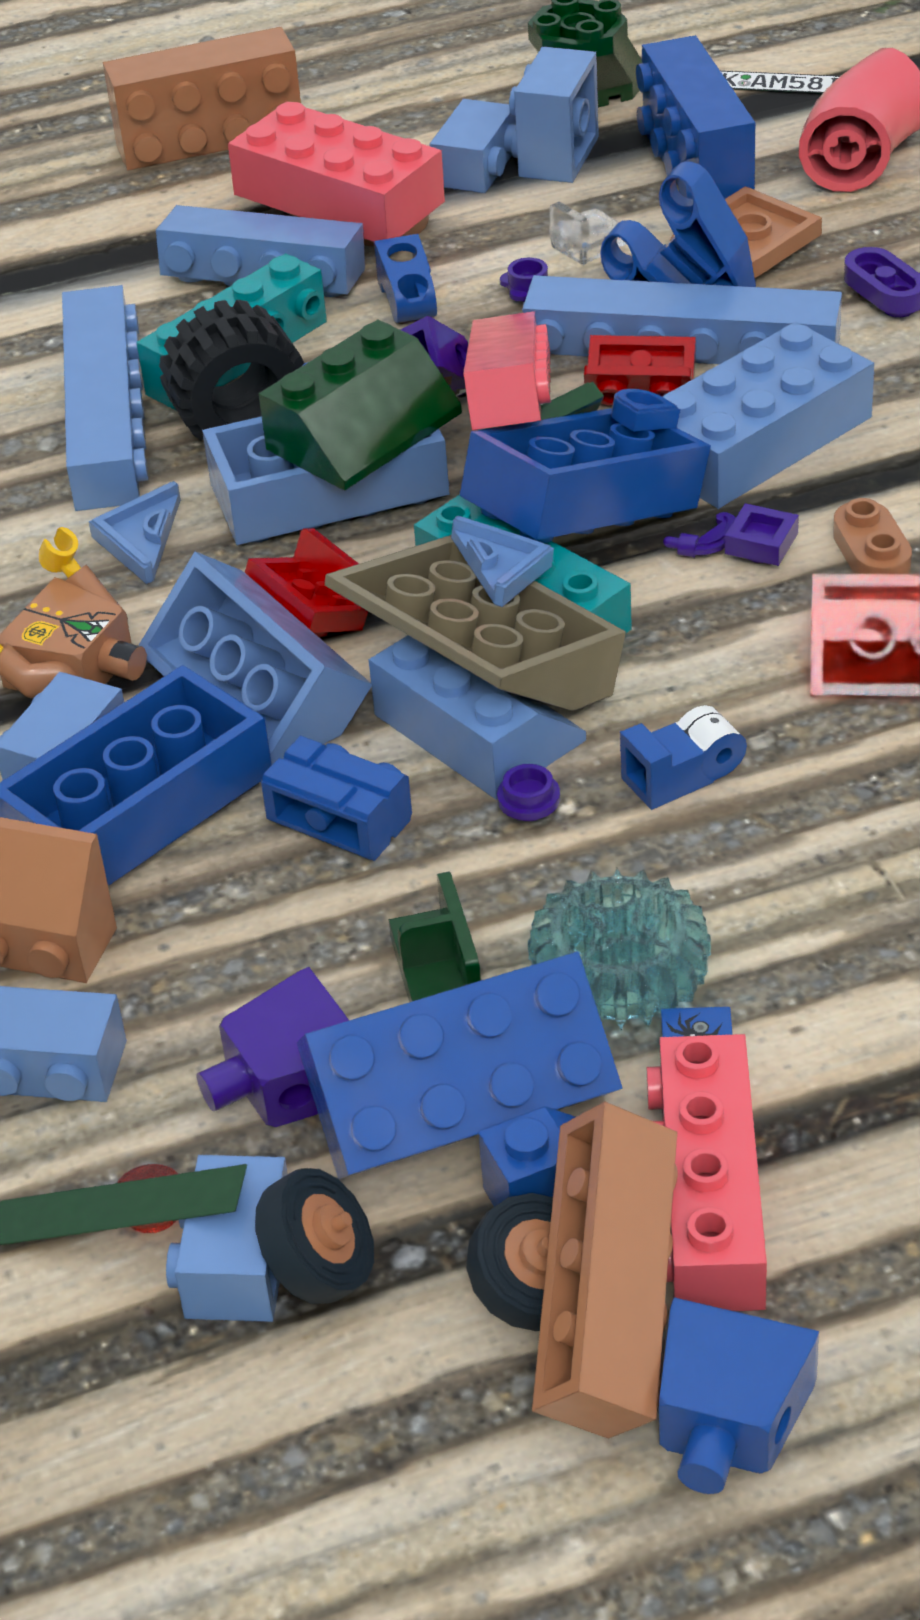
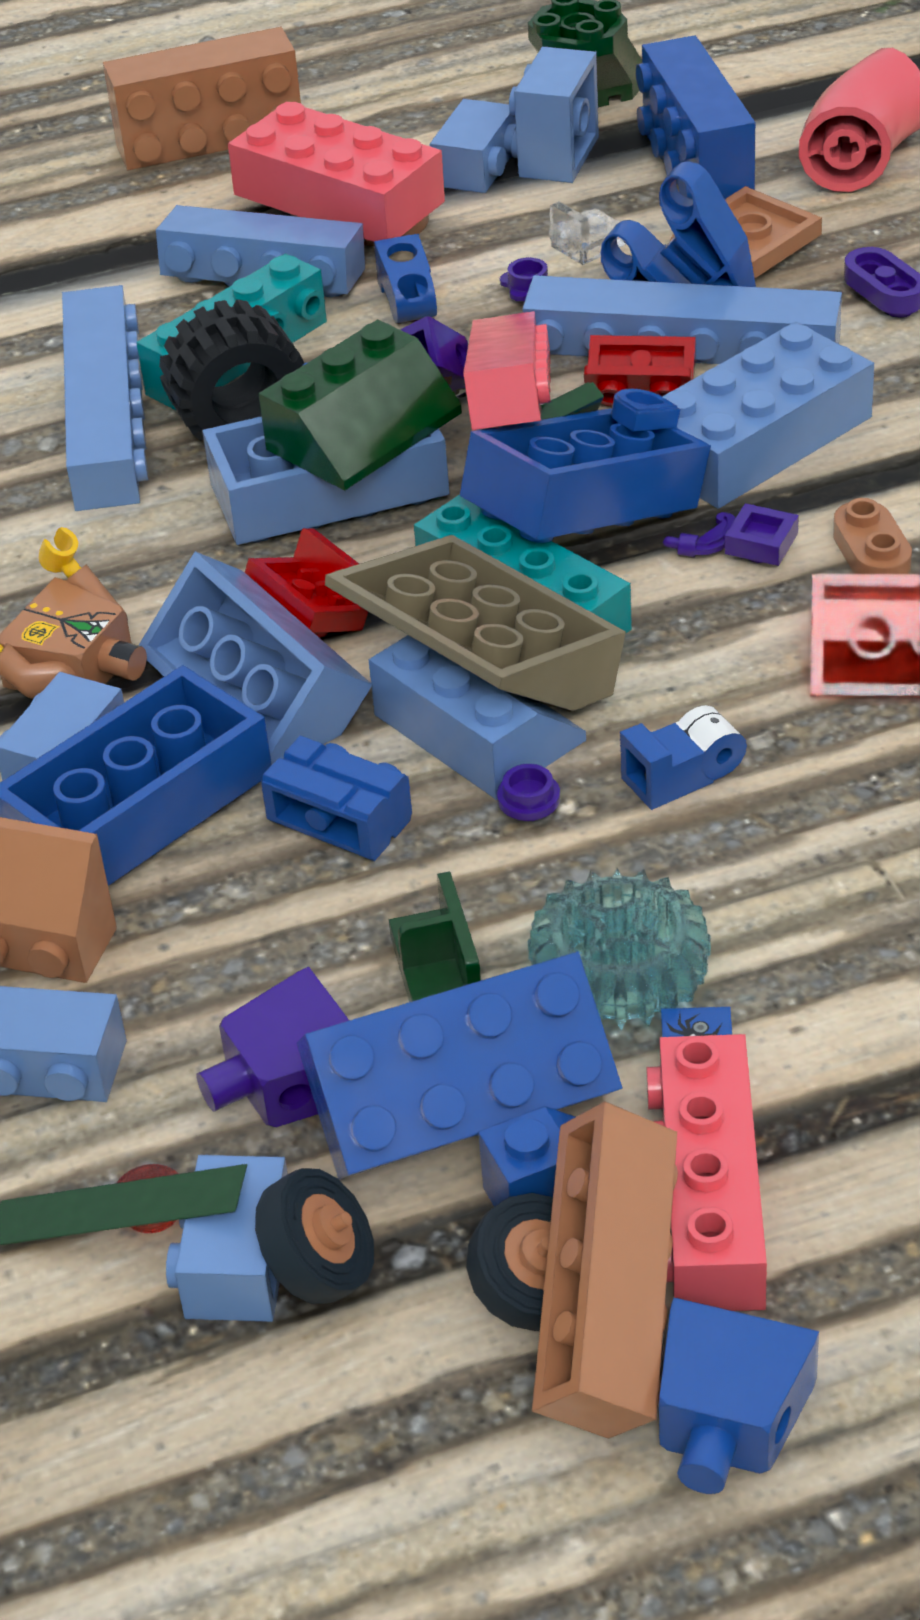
medium blue tile [89,481,181,584] -> none
medium blue tile [451,516,554,607] -> none
sticker [720,70,840,93] -> none

